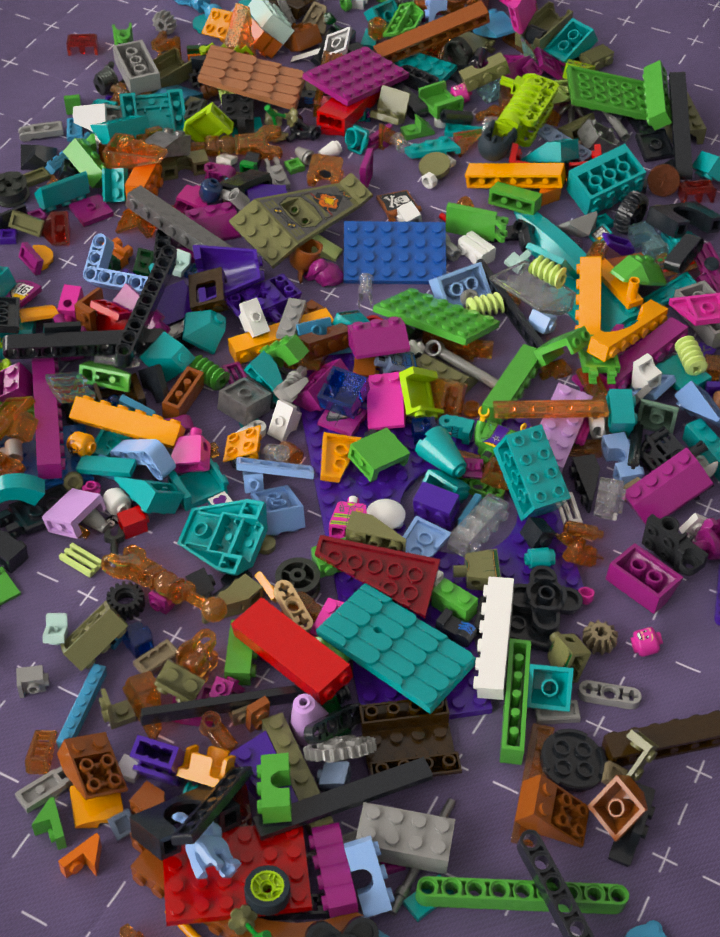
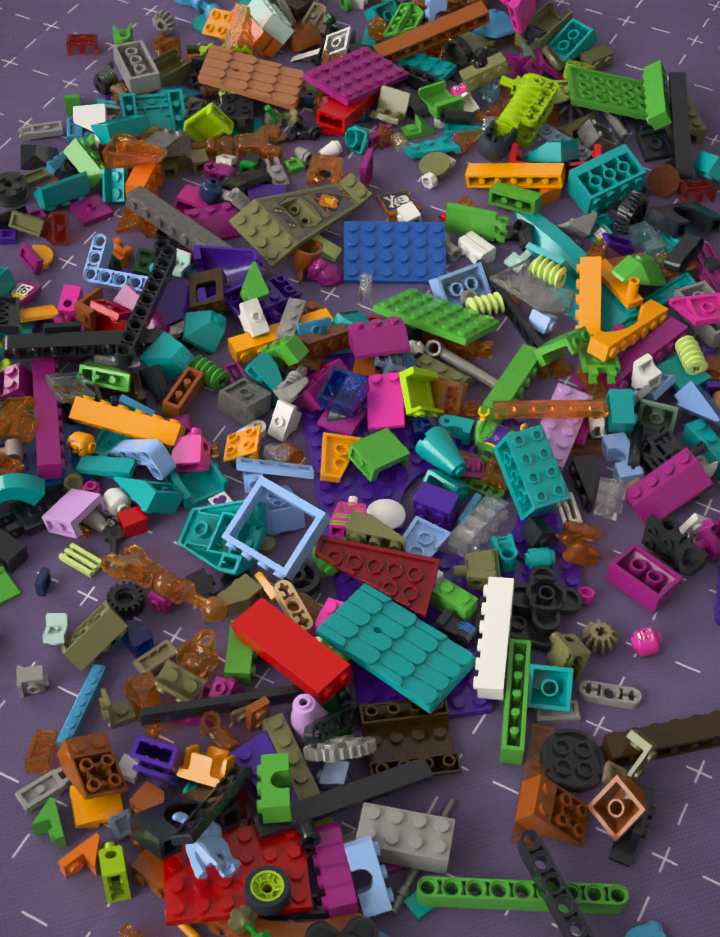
none -> dark blue tile [35,567,52,597]
none -> lime torso [98,842,132,904]
none -> light blue window [221,476,331,581]
none -> bright green slope [240,261,270,301]
none -> black bush [294,816,321,849]
none -> white plate [461,92,480,114]
none -> teal piece [490,533,518,572]
none -> olive tile [542,45,564,71]

